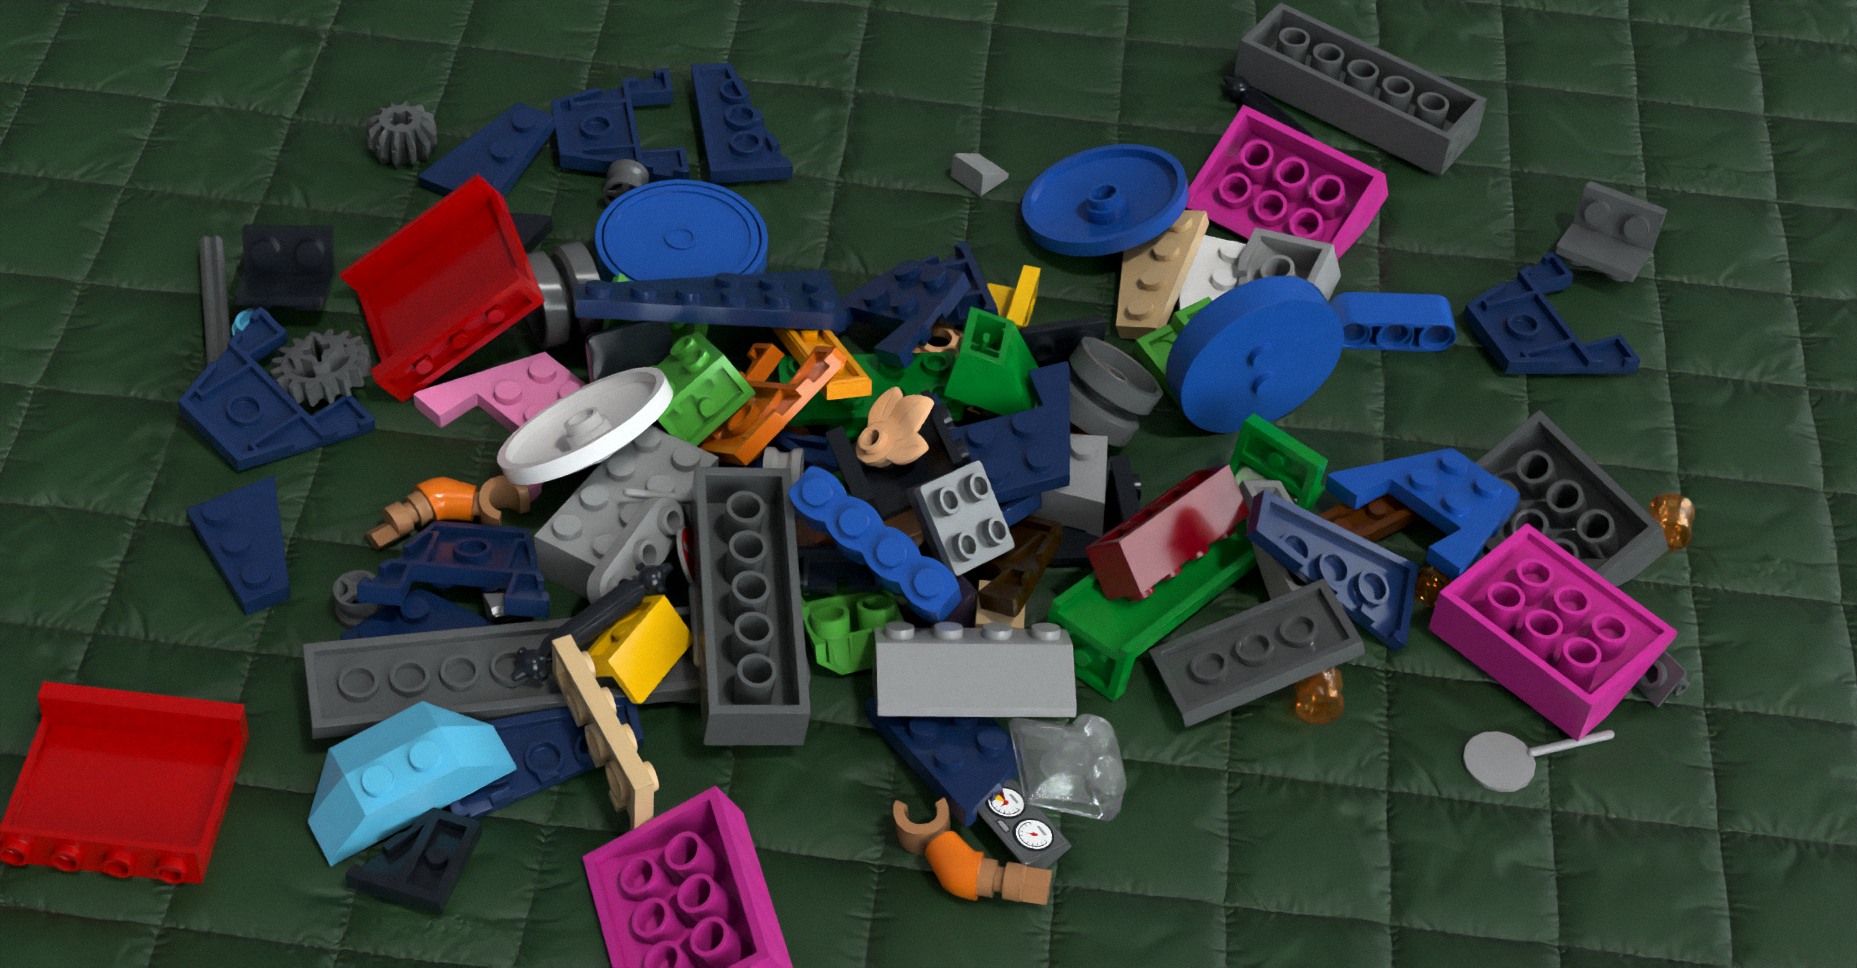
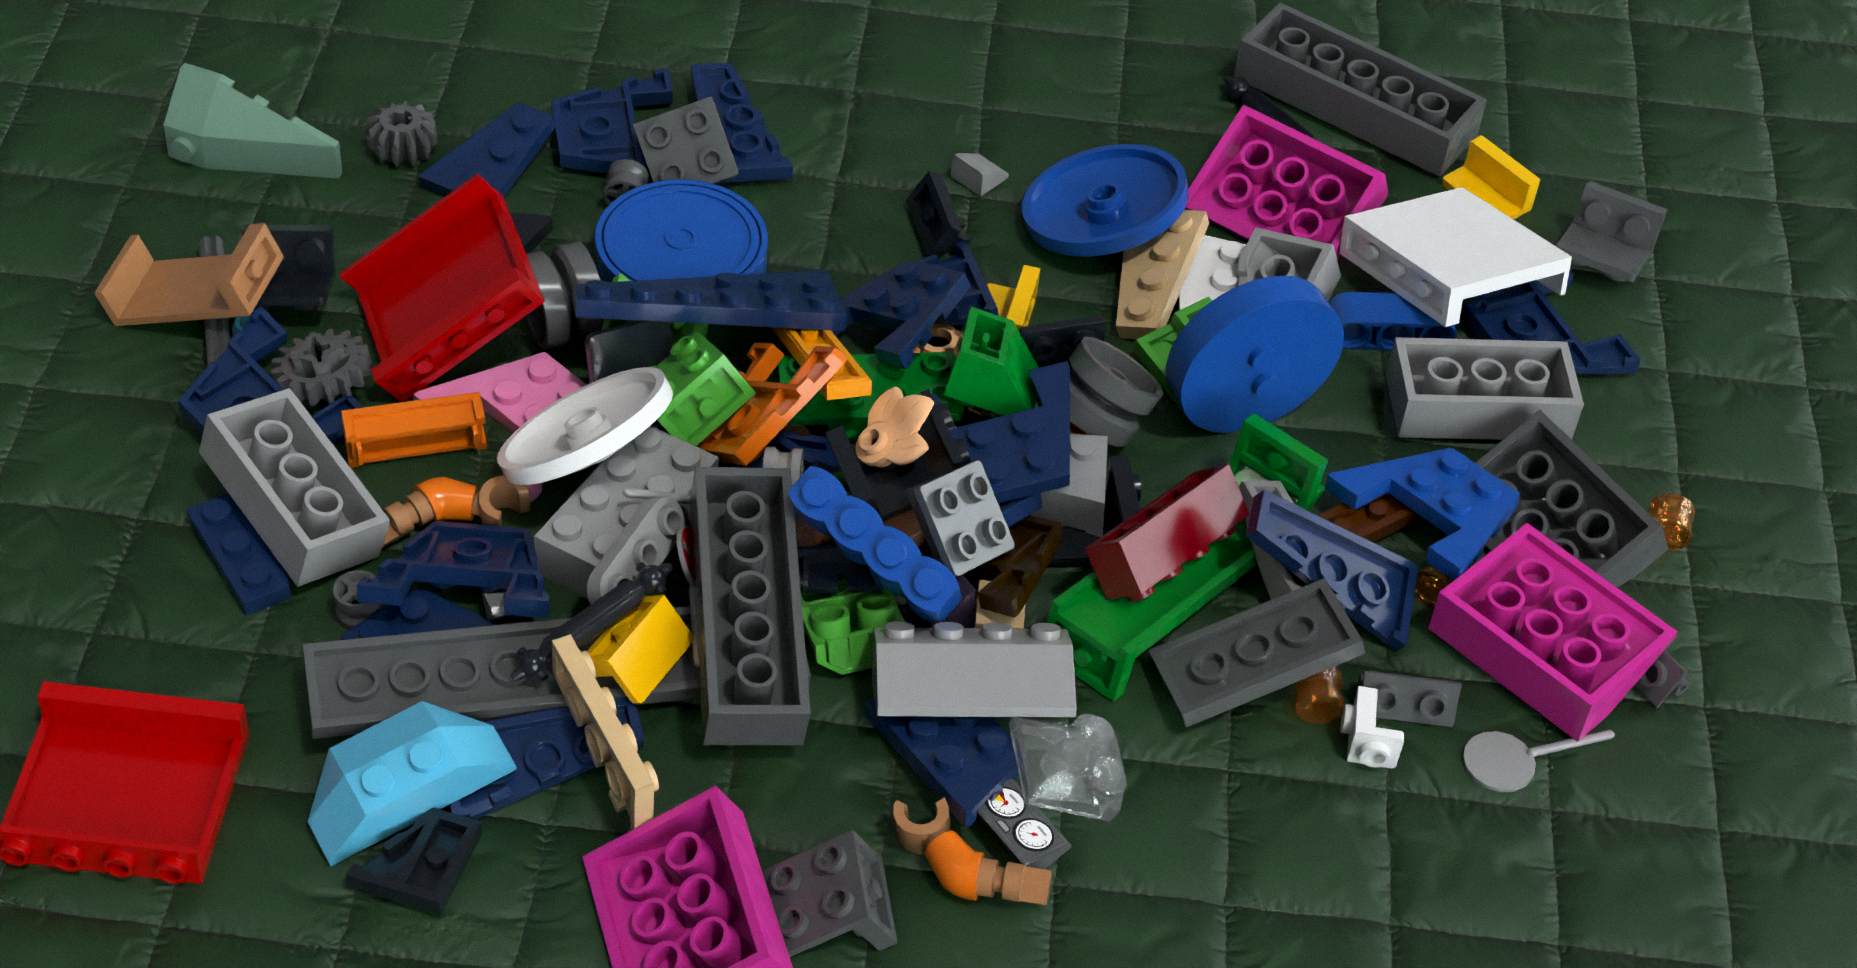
none -> medium nougat panel [94,223,284,326]
none -> sand green wedge [163,63,343,179]
none -> light grey brick [199,388,390,587]
none -> orange container [341,392,487,468]
none -> dark grey bracket [633,96,739,184]
none -> dark grey bracket [764,830,898,957]
none -> black plate [906,171,971,259]
none -> white panel [1339,187,1572,327]
none -> white bracket [1340,686,1404,769]
none -> dark grey hinge [1358,670,1462,727]
none -> light grey brick [1385,337,1584,440]
none -> yellow panel [1442,135,1541,219]

